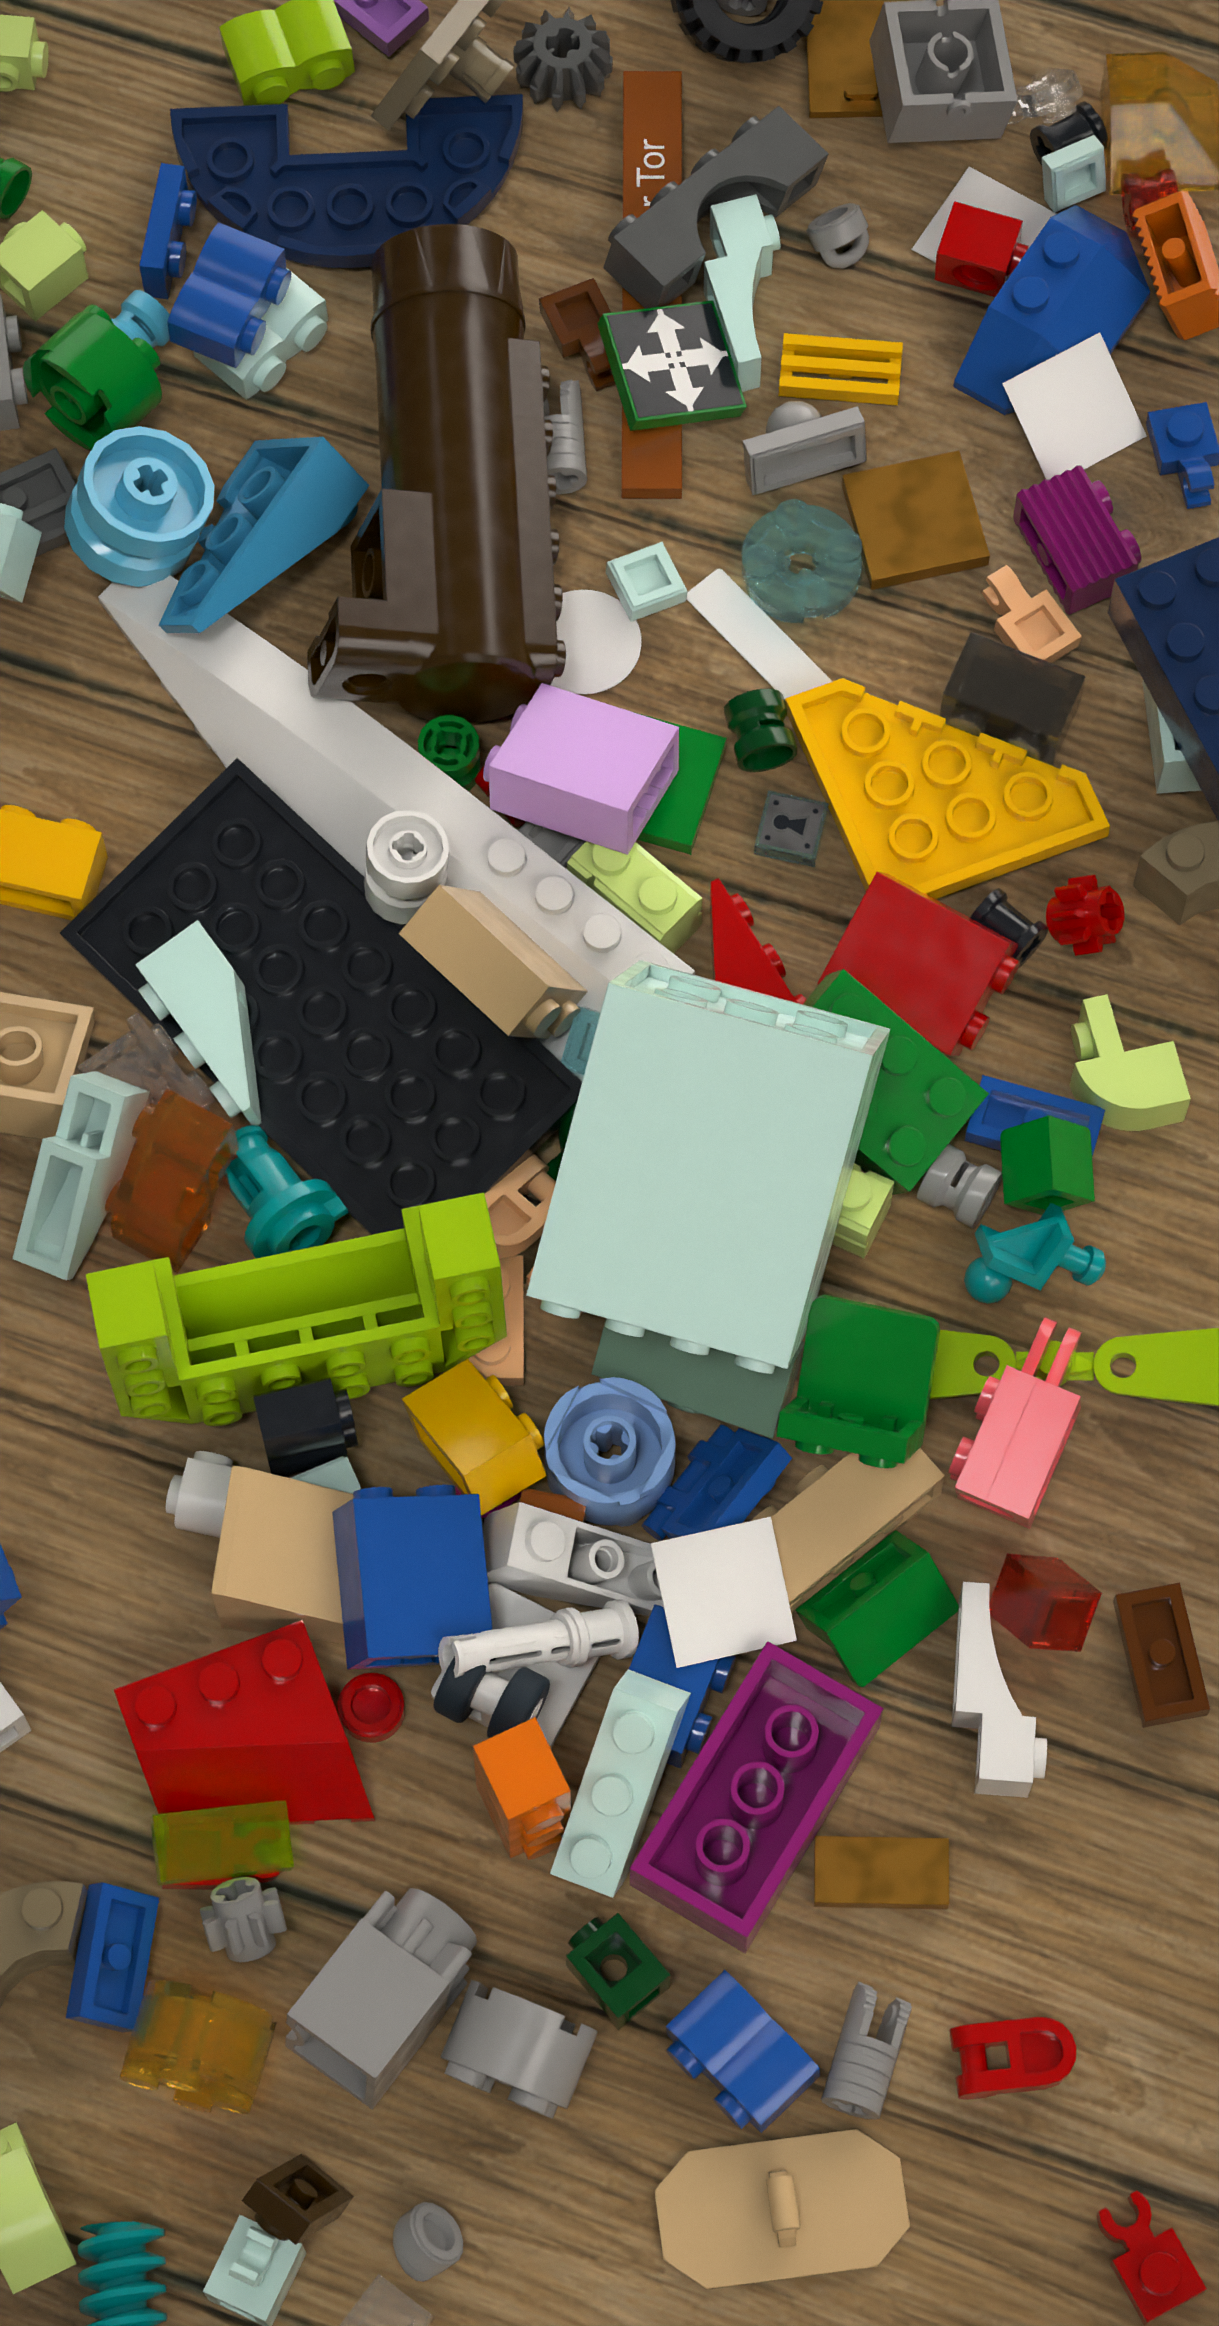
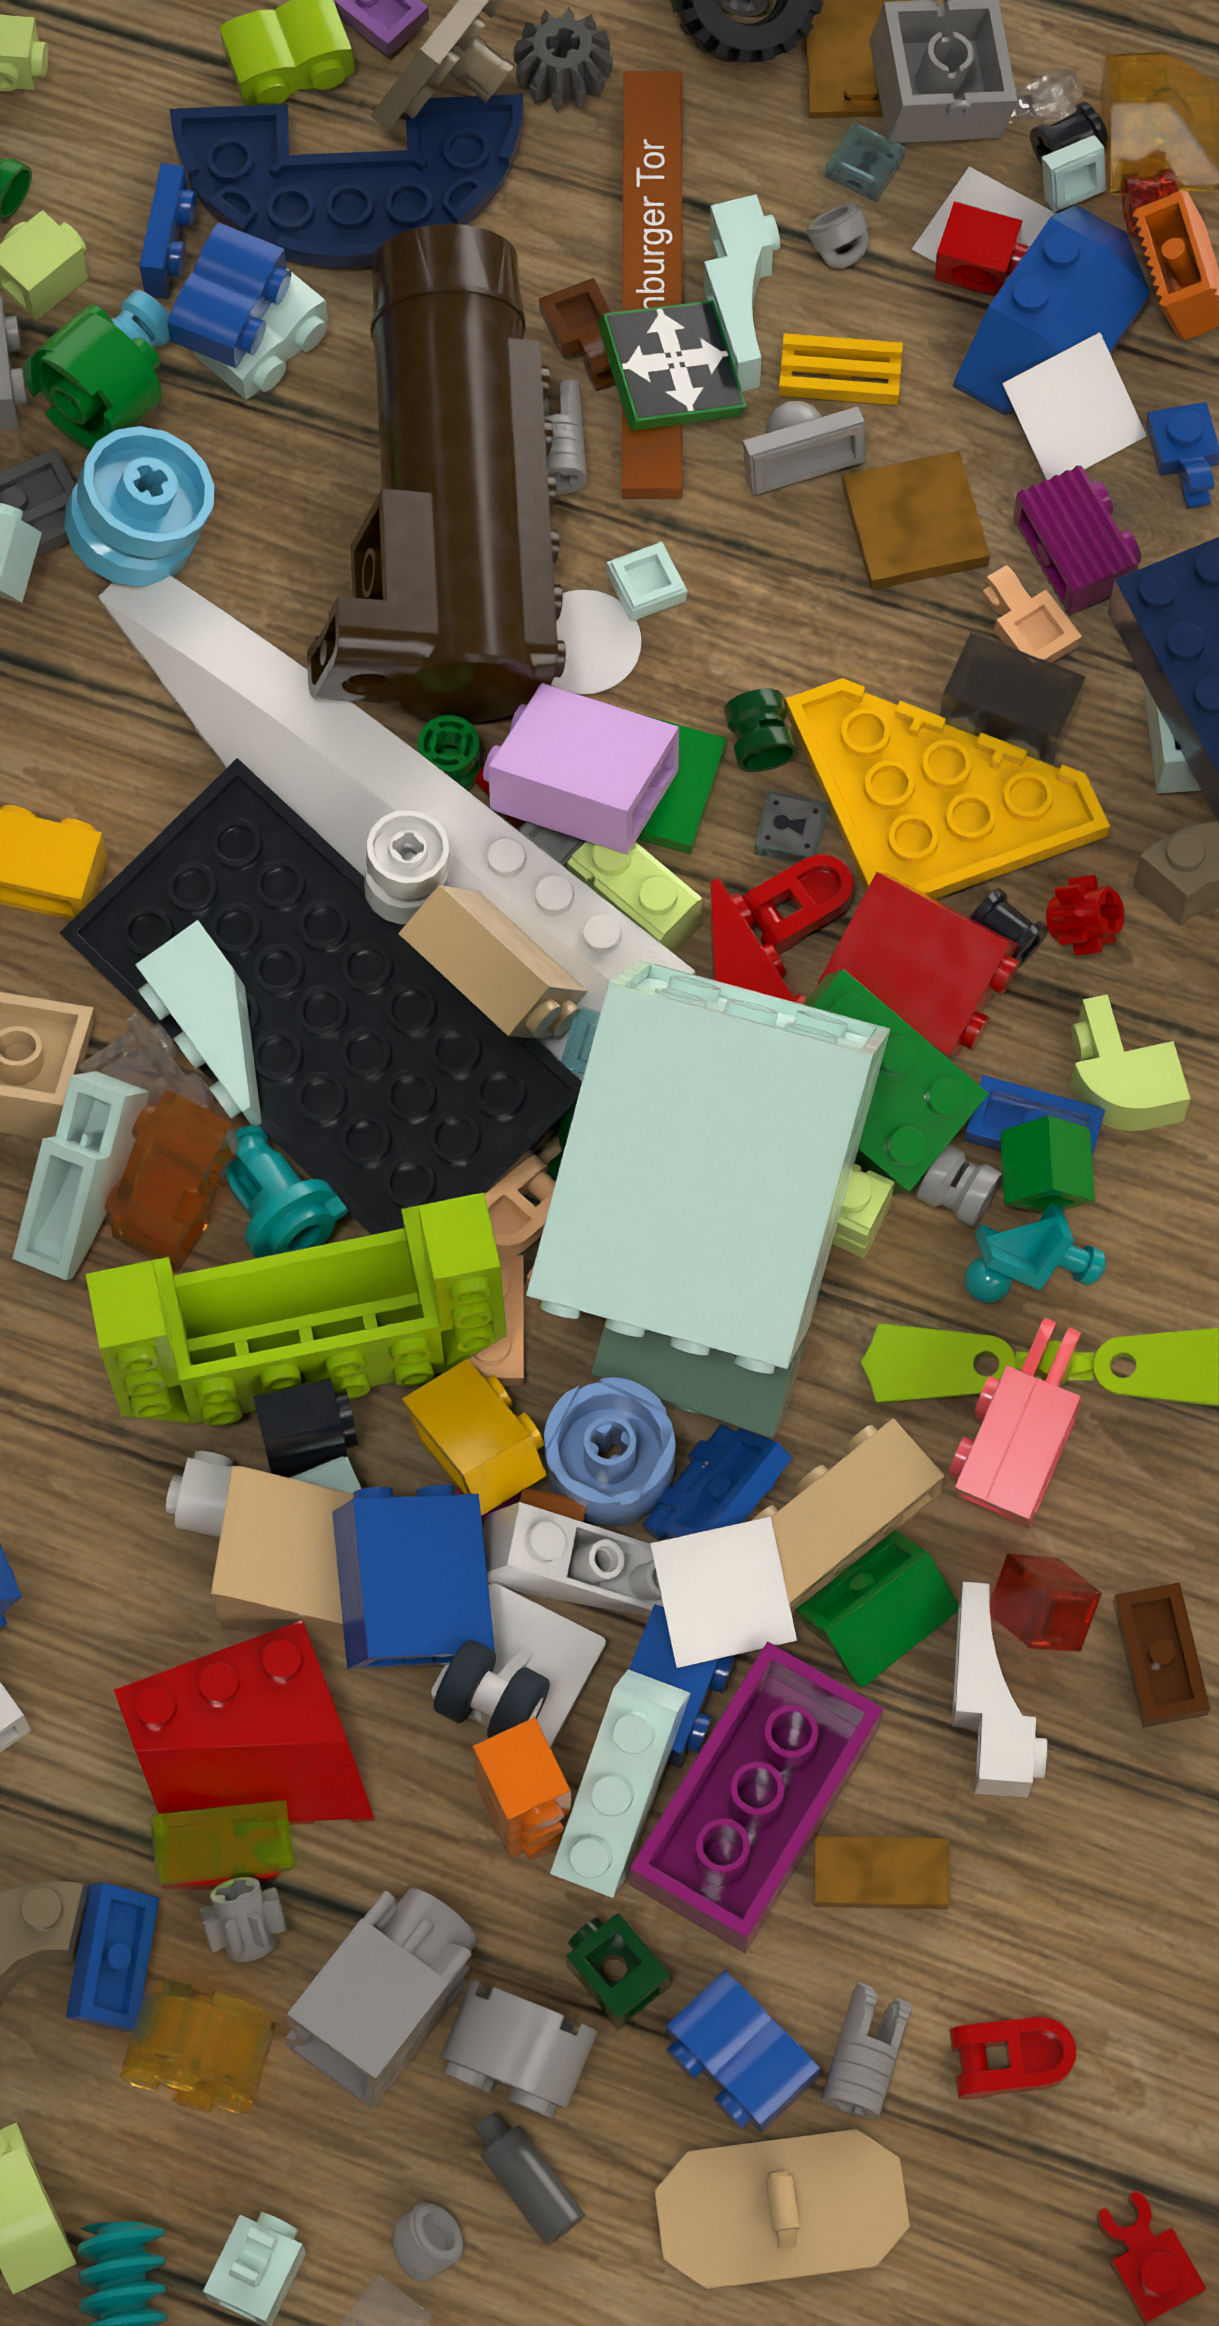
dark azure wedge [158,437,370,633] -> none
dark brown plate [242,2154,354,2245] -> none
red tile [338,1673,405,1743] -> none
white pin [438,1599,639,1678] -> none
dark grey arch [603,106,829,309] -> none
white sticker [686,569,833,699] -> none
clear light blue plate [741,499,862,623] -> none
green bracket [776,1295,940,1468] -> none
none -> dark grey cylinder [474,2112,585,2246]
none -> red plate [742,854,853,955]
none -> clear light blue tile [825,122,906,203]

